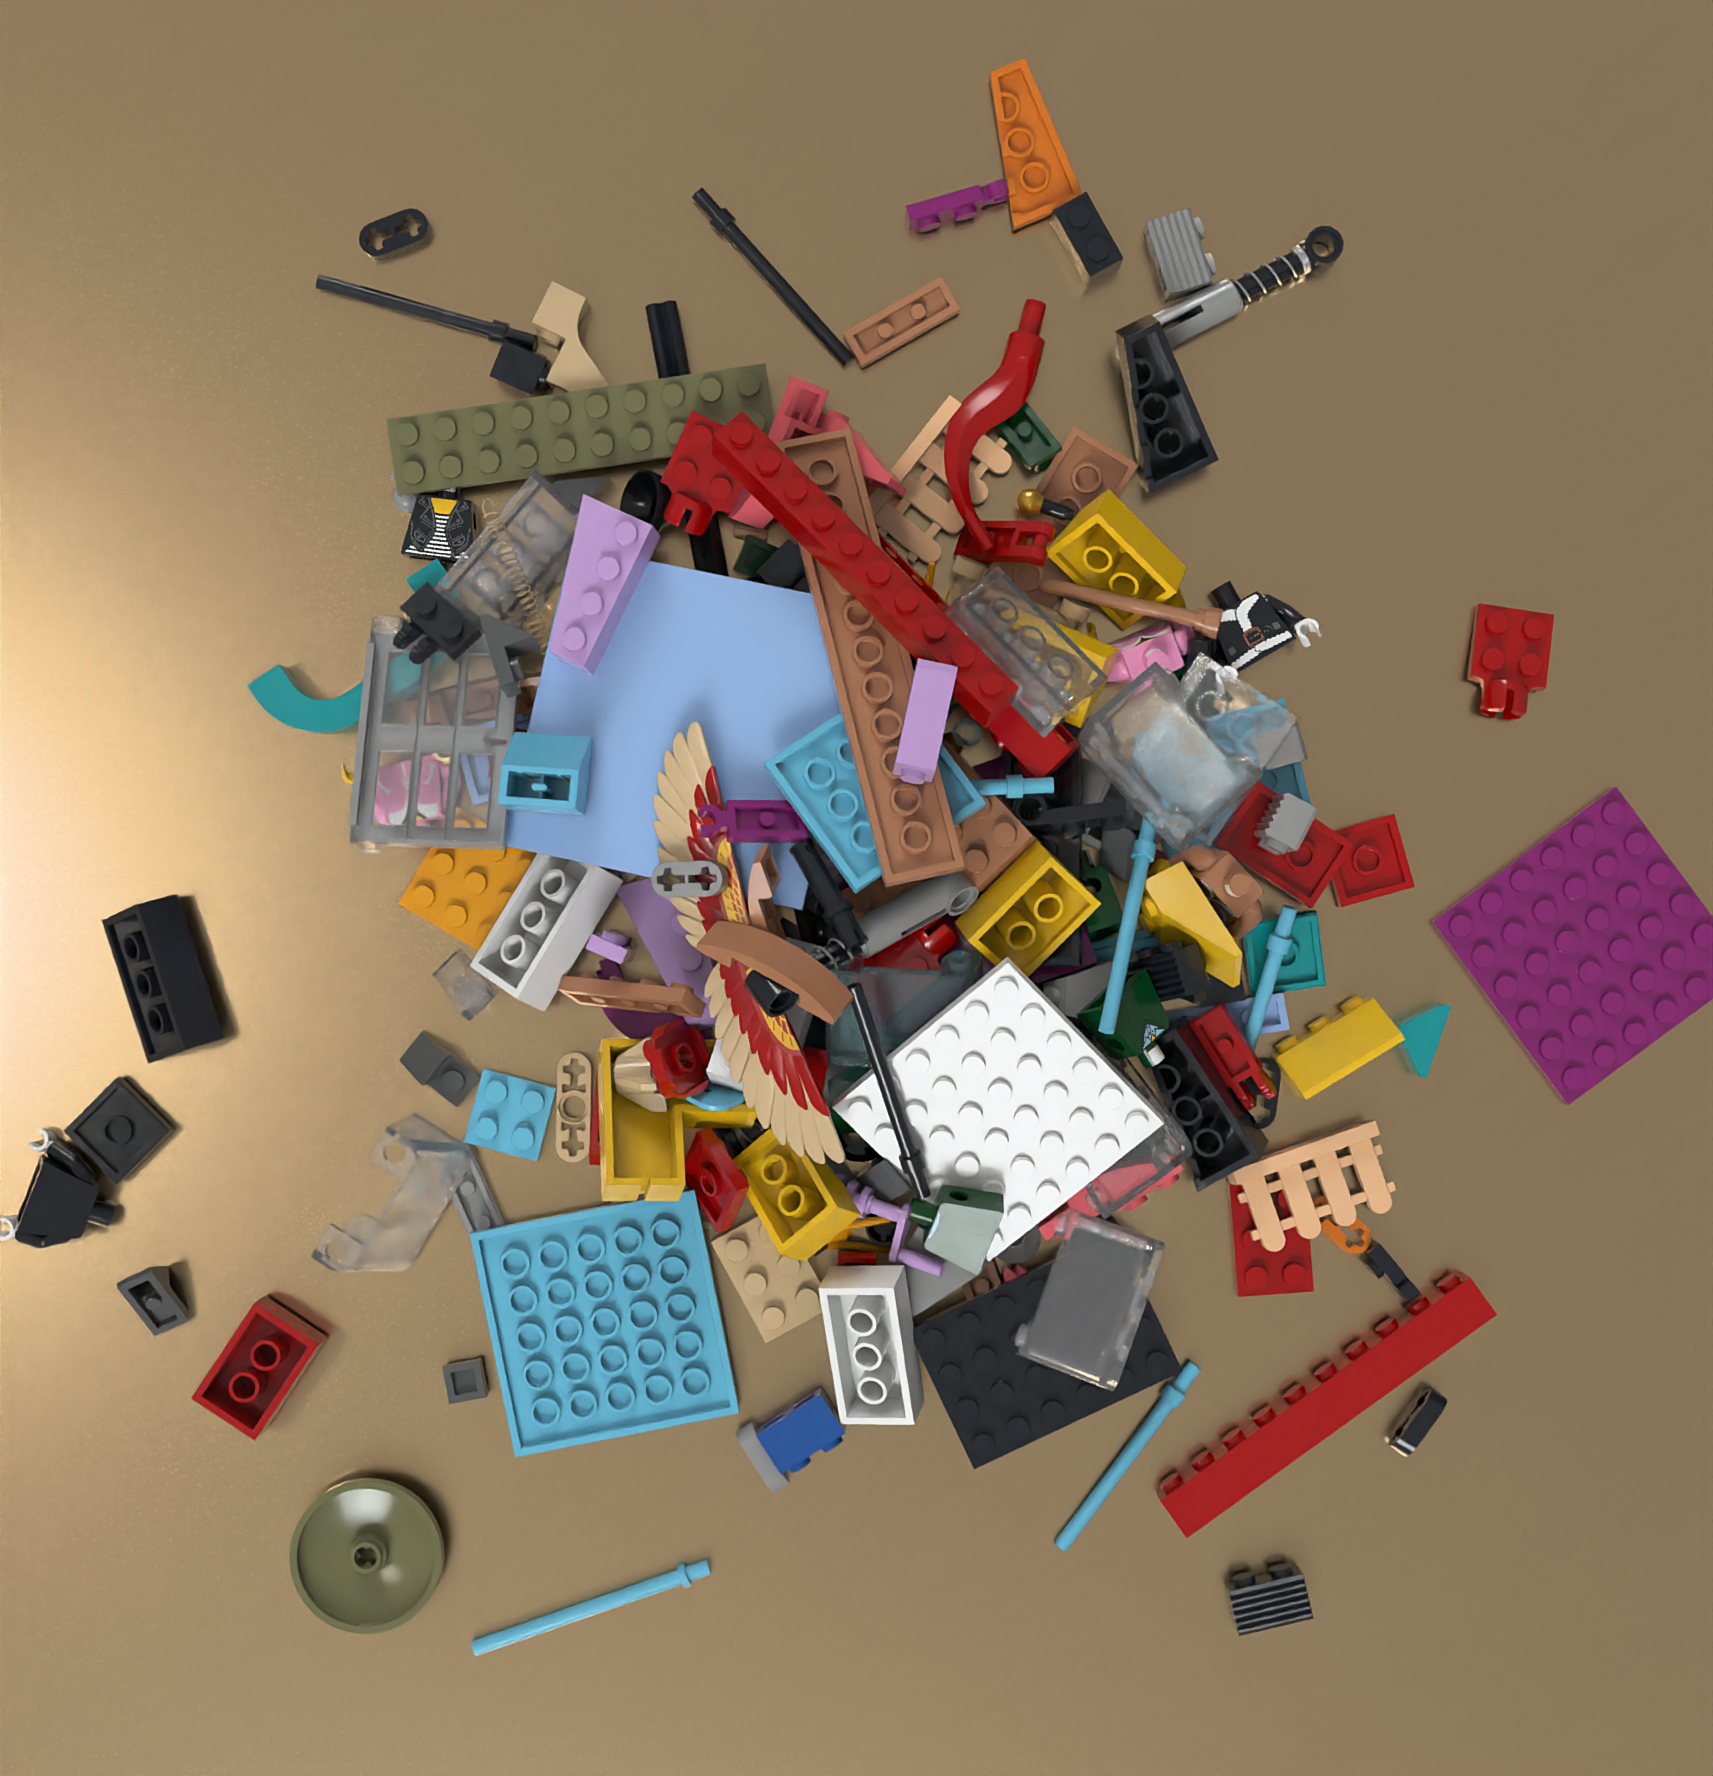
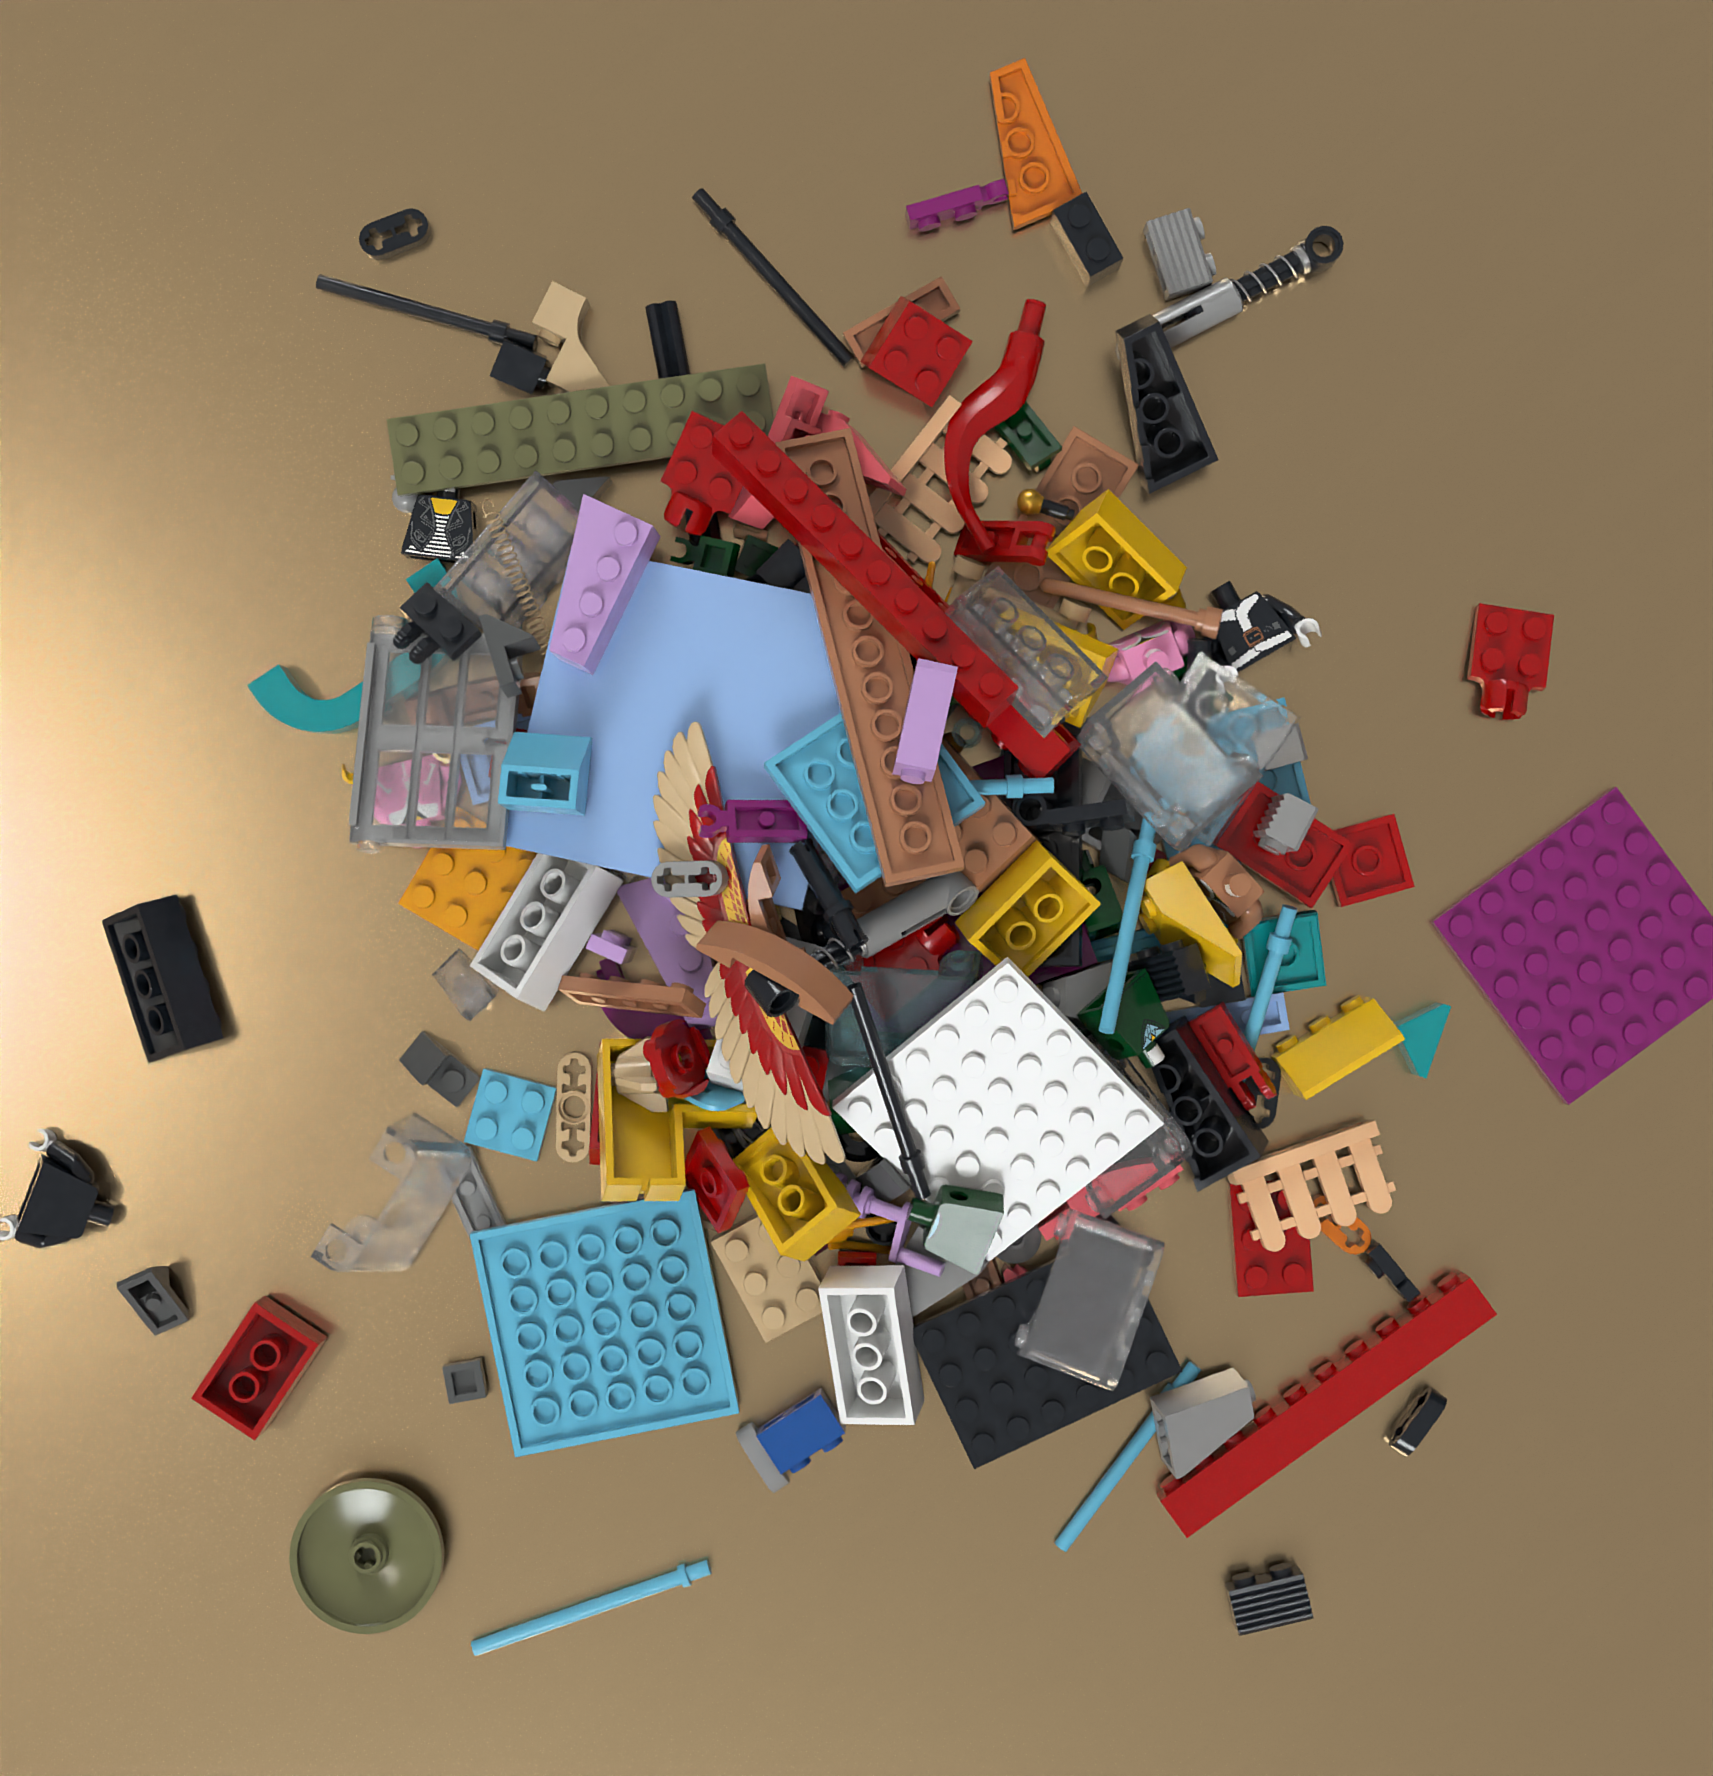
black plate [64,1076,174,1184] -> none
black piece [620,469,671,533] -> none
none -> dark green plate [670,535,741,578]
none -> red brick [860,296,973,407]
none -> light grey slope [1150,1368,1256,1479]

